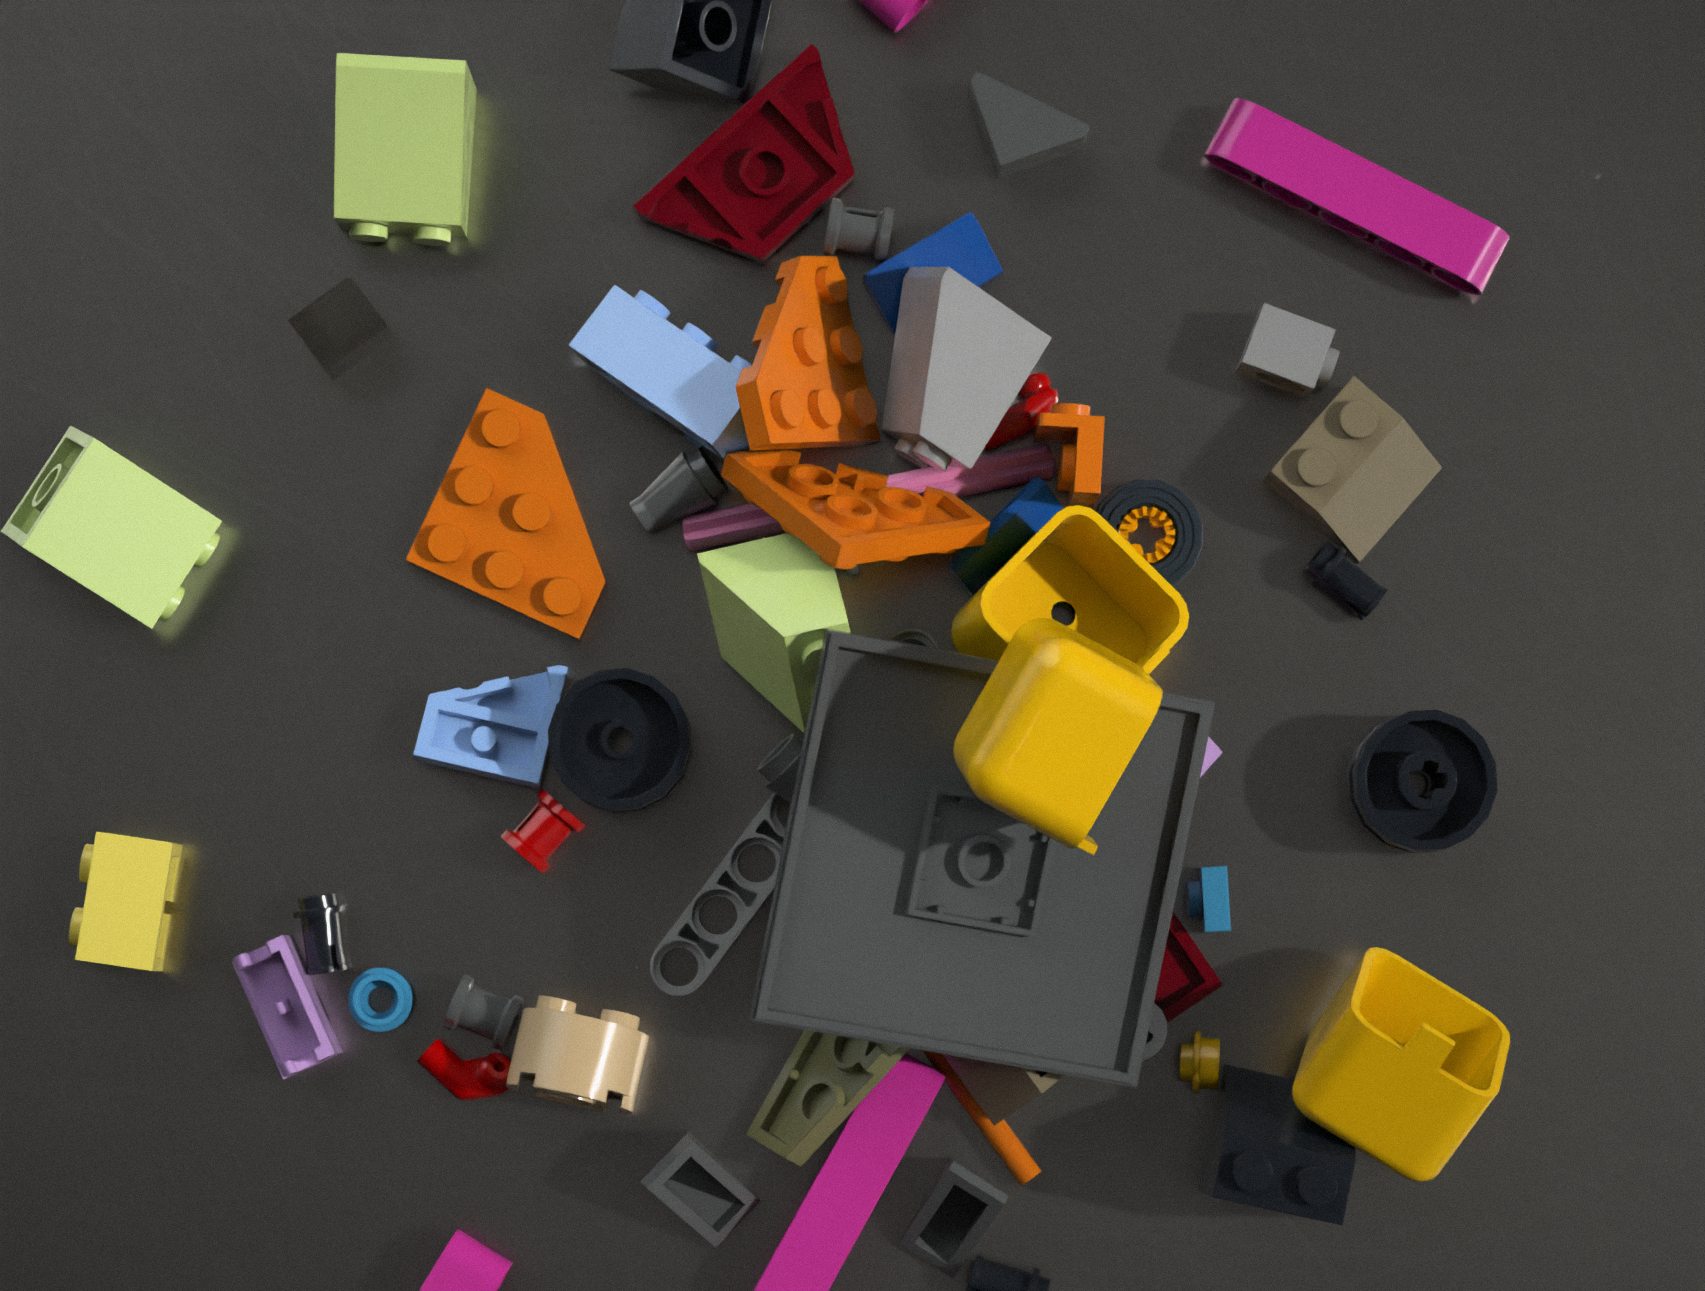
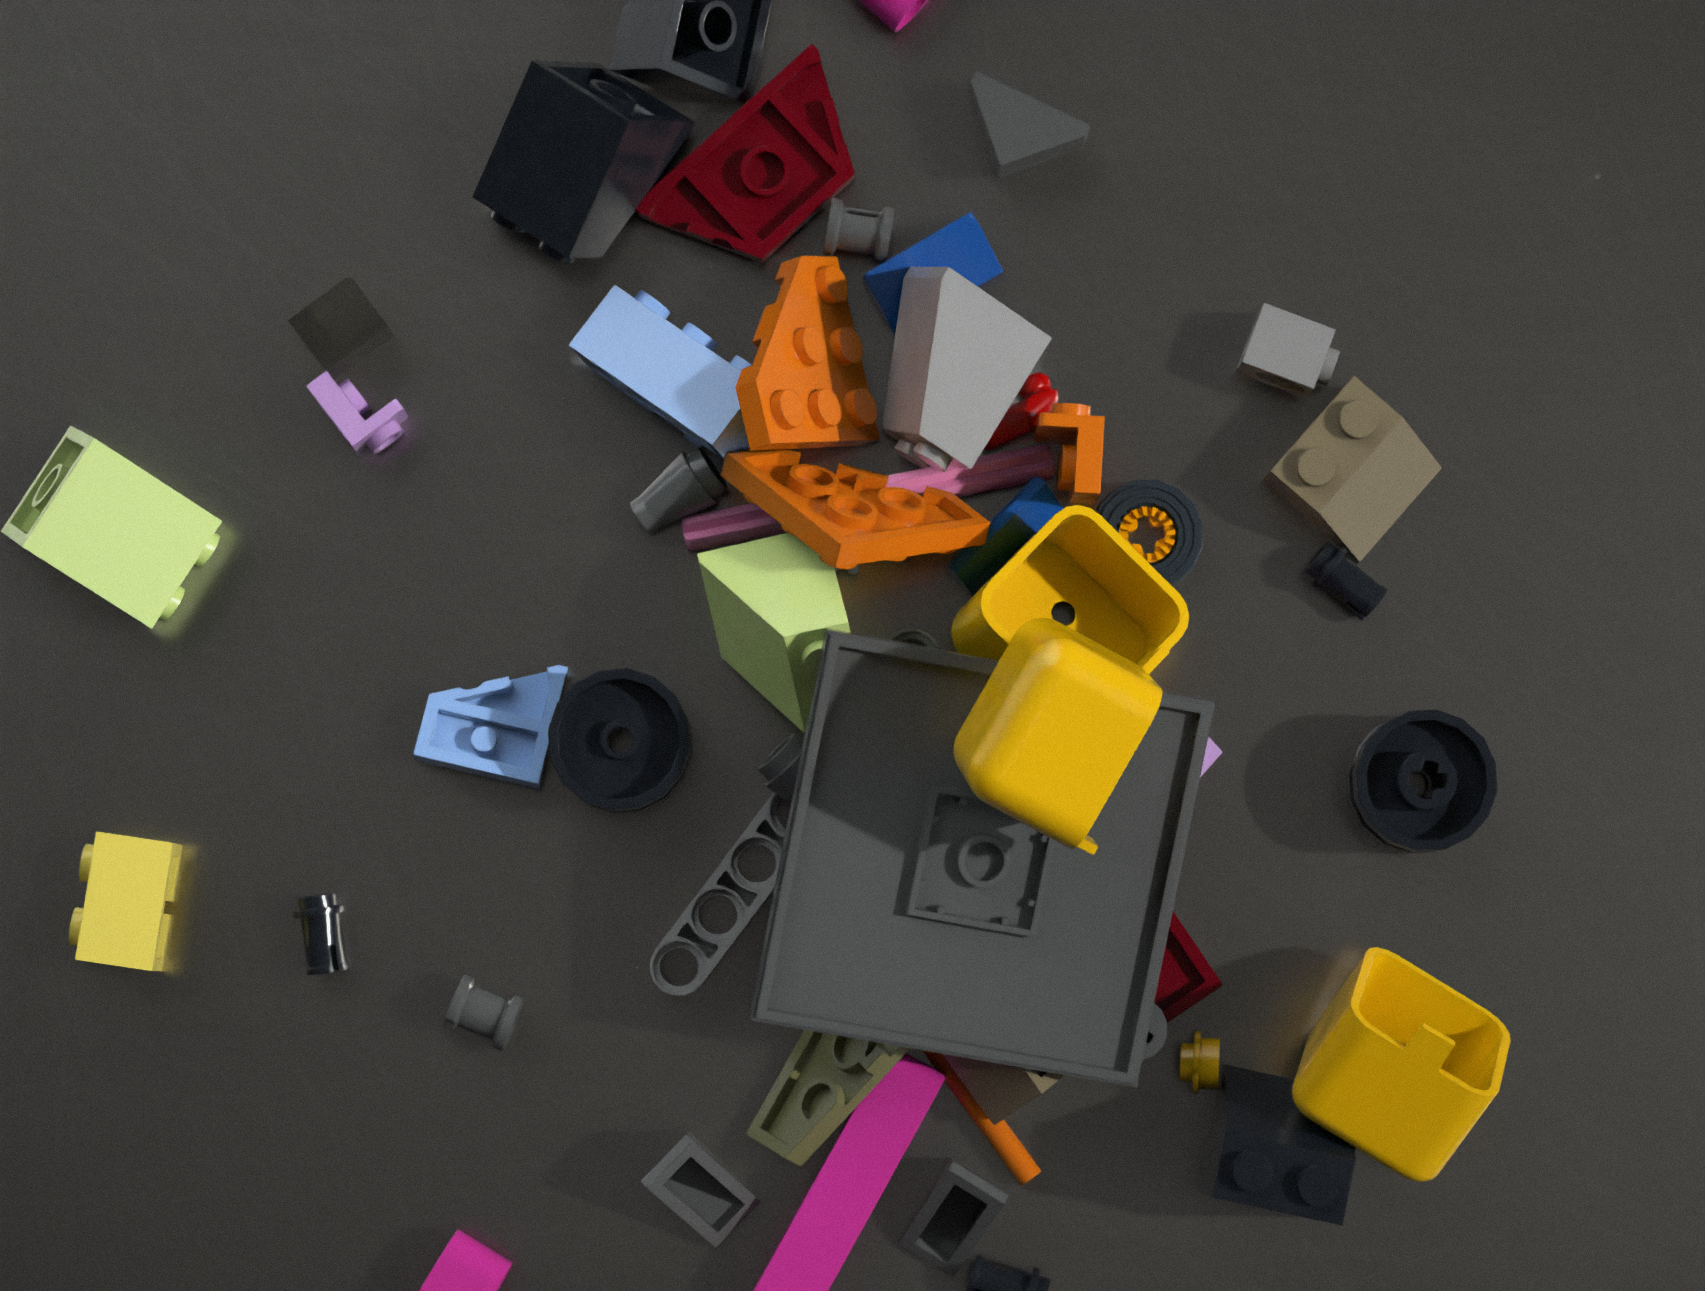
lavender hinge [232,935,343,1079] -> none
yellowish green slope [334,53,477,246] -> none
dark azure plate [348,968,413,1032] -> none
orange plate [406,388,607,641] -> none
red arm [417,1038,511,1101] -> none
red bush [500,788,586,874] -> none
tan brick [506,996,649,1115] -> none
dark azure plate [1185,866,1231,933] -> none
dark pink beam [1205,98,1510,295] -> none
none -> lavender bracket [306,370,408,455]
none -> black slope [472,60,695,263]

